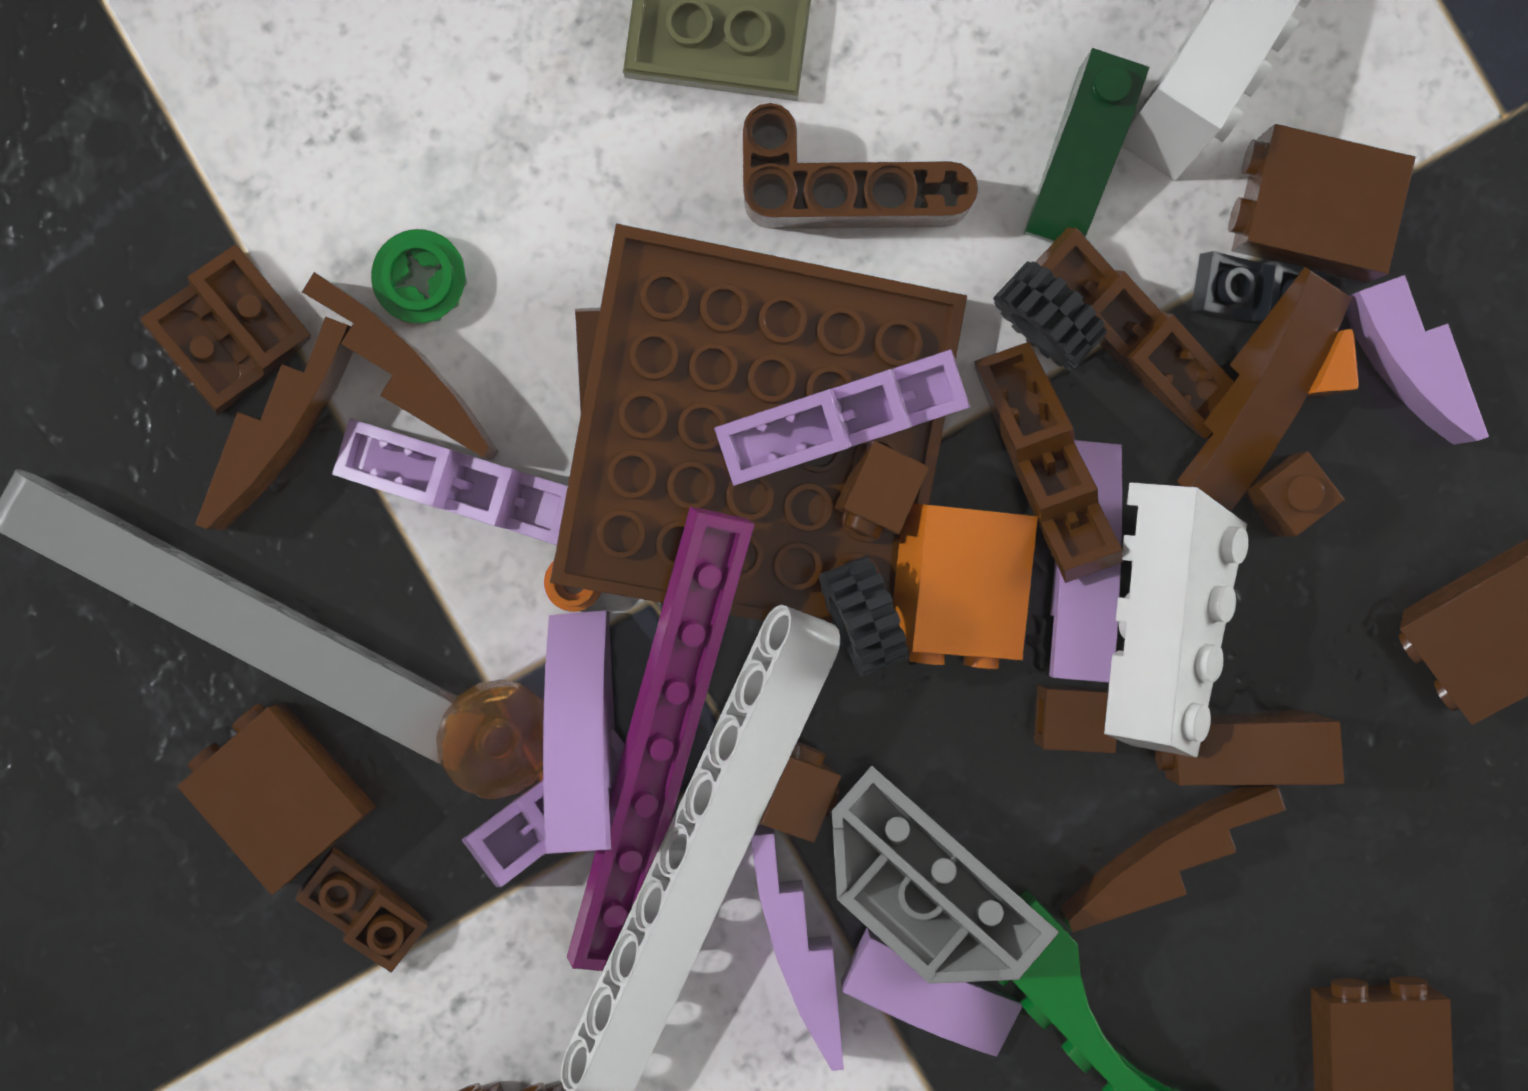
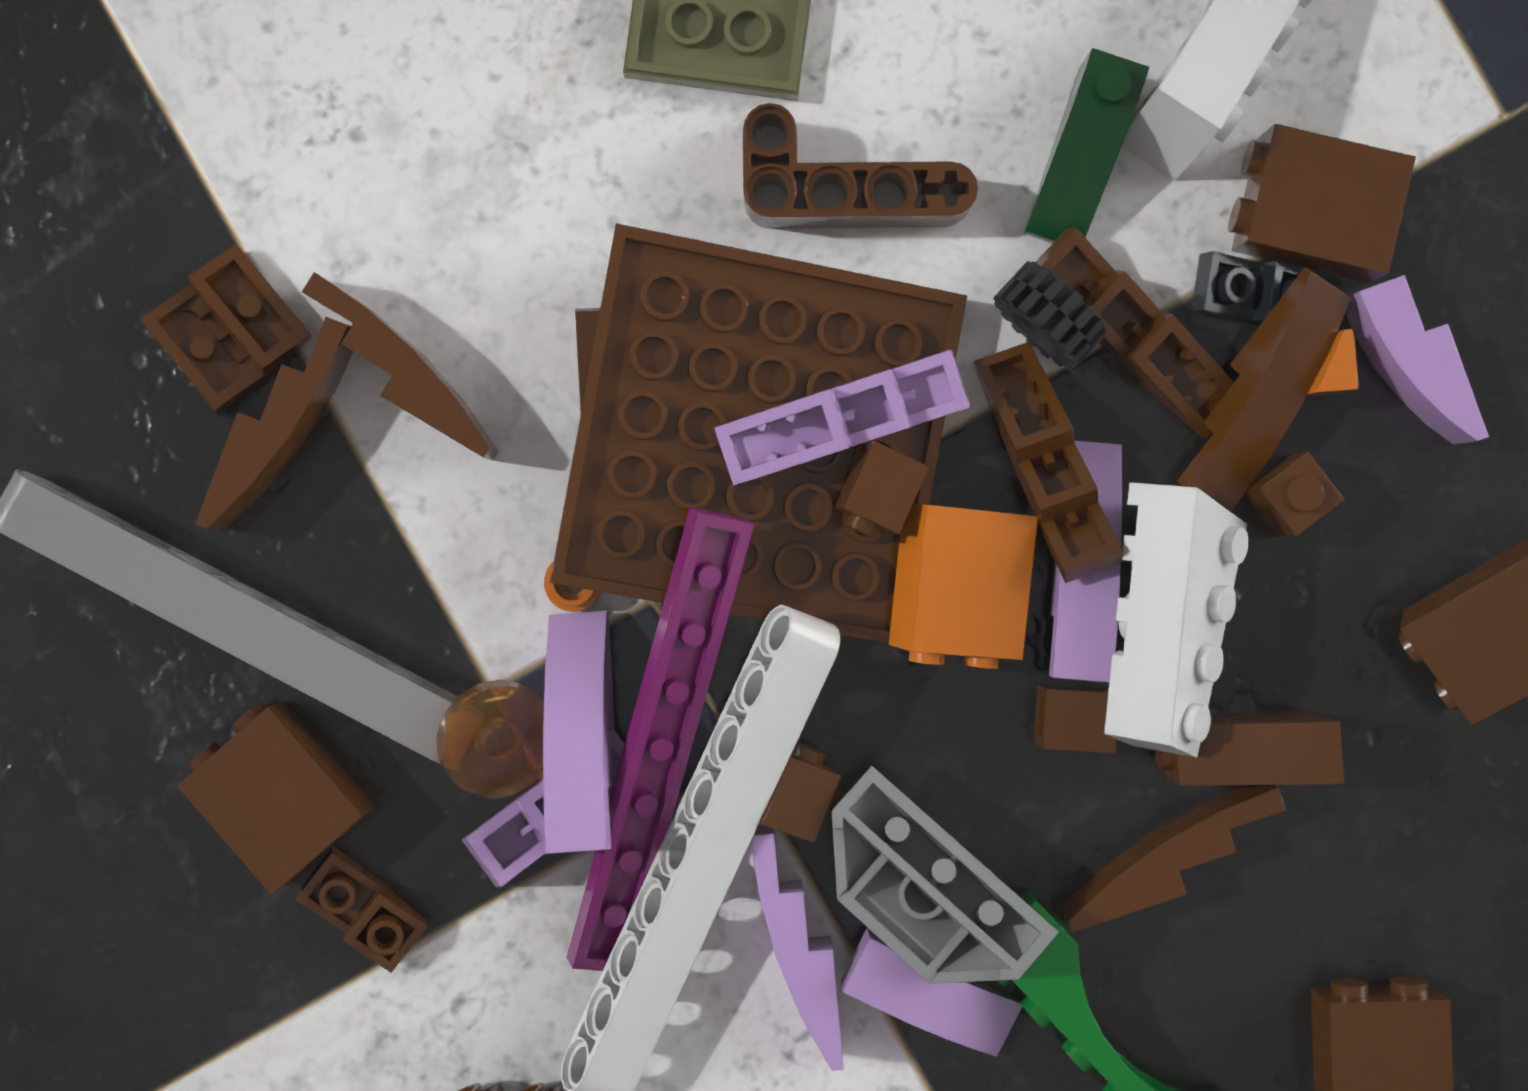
lavender slope [332,418,567,545] -> none
green gear [371,229,467,325] -> none
black tyre [819,556,908,677] -> none

